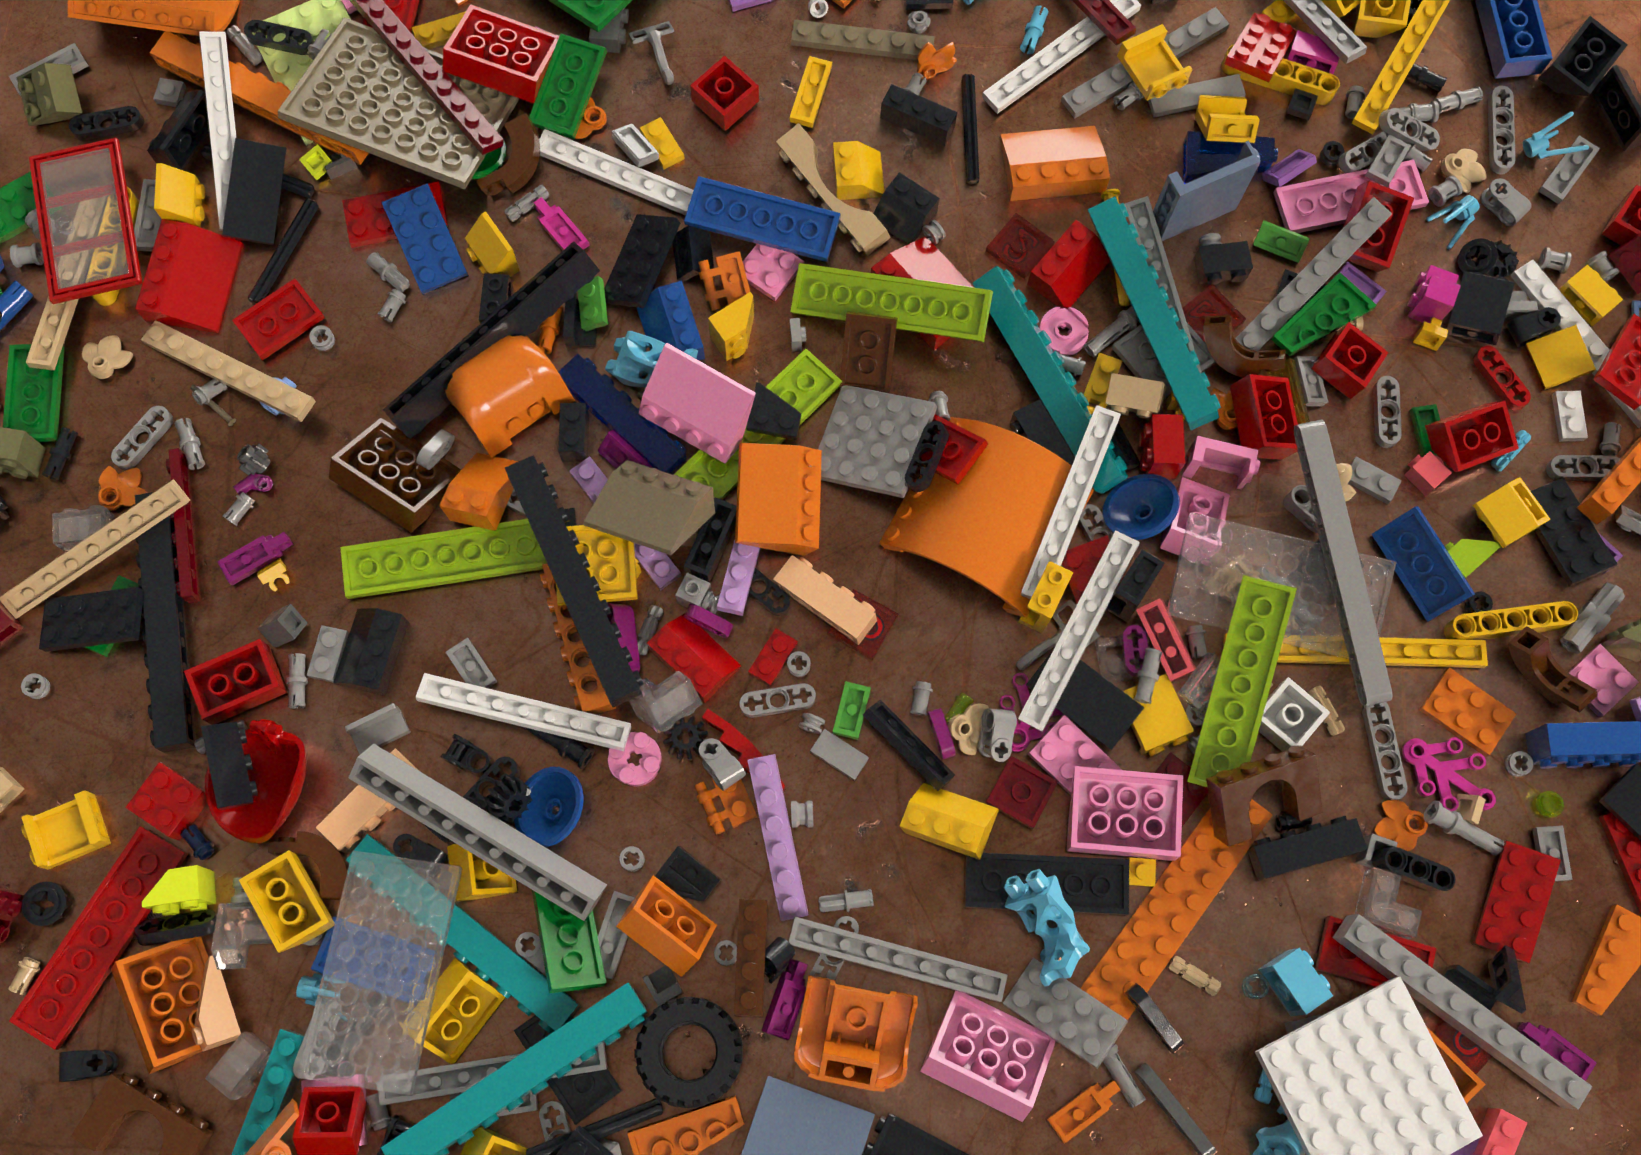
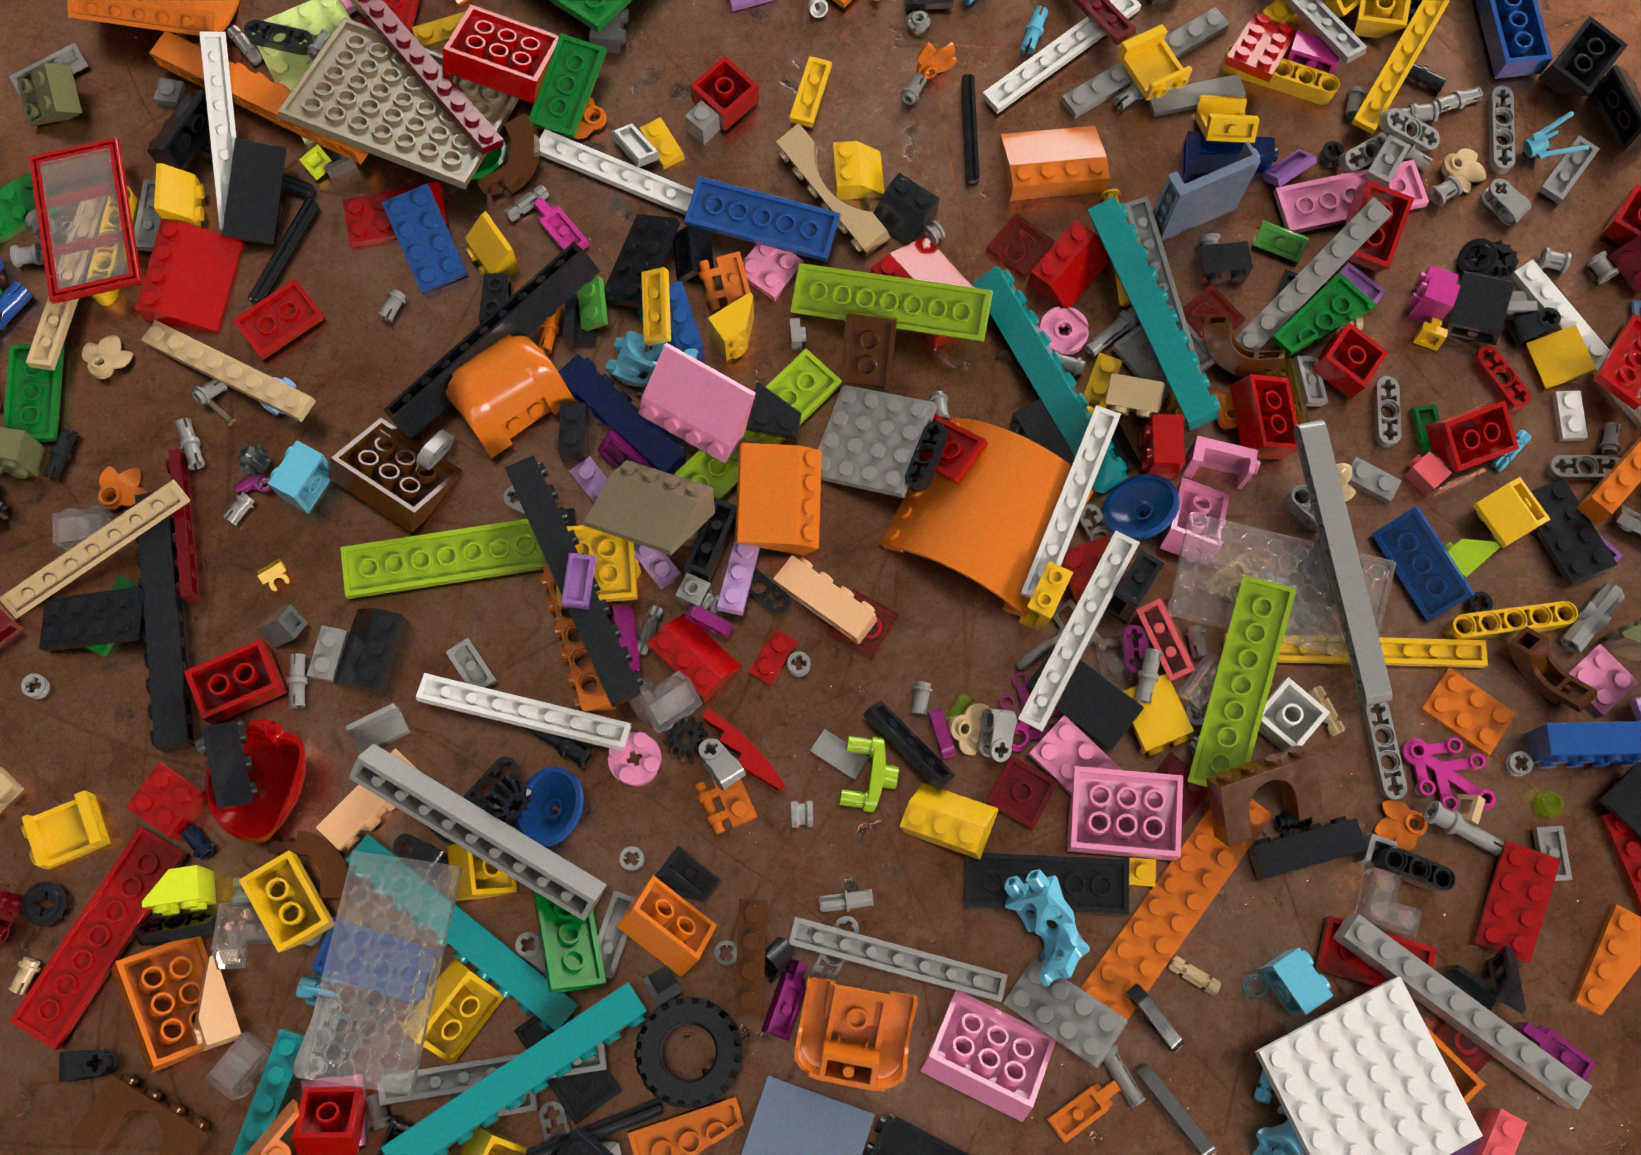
black beam [69,106,144,141] -> none
light grey beam [111,406,173,470] -> none
magenta hinge [217,532,293,585] -> none
light grey bush [309,325,335,351] -> none
light grey axle [366,252,410,292] -> none
orange slope [439,453,519,531] -> none
black piece [440,734,494,777] -> none
light grey piece [628,21,674,85] -> none
light grey beam [740,683,816,718] -> none
lavender plate [748,754,809,921] -> none
dark tan plate [791,19,935,60] -> none
light grey bush [799,713,825,734] -> none
bright green plate [832,681,871,740] -> none
black brick [880,84,957,146] -> none
black plate [1286,88,1318,121] -> none
medium azure plant [1426,195,1480,250] -> none
yellow brick [1559,264,1623,327] -> none
none -> medium azure brick [268,440,330,514]
none -> medium lavender tile [561,553,597,610]
none -> yellow plate [641,267,671,346]
none -> light grey brick [685,100,720,145]
none -> lime connector [839,736,899,812]

